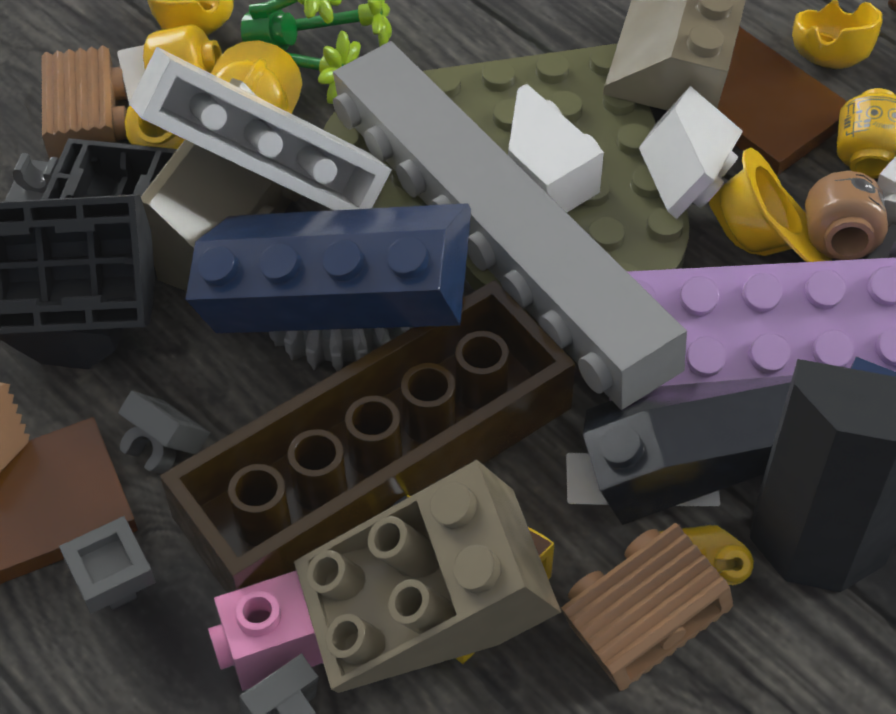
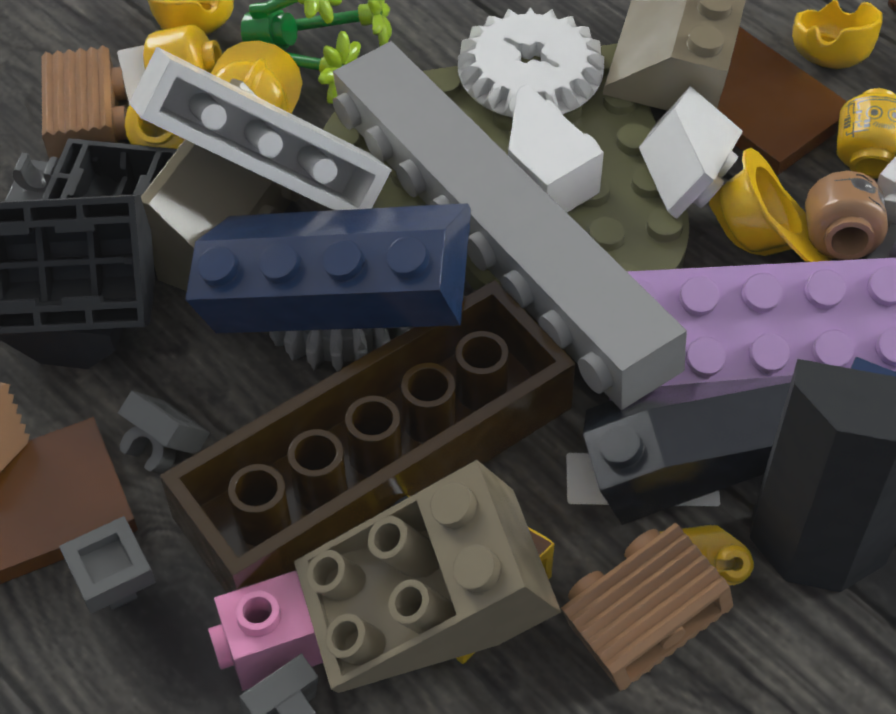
none -> white gear [458,7,604,117]

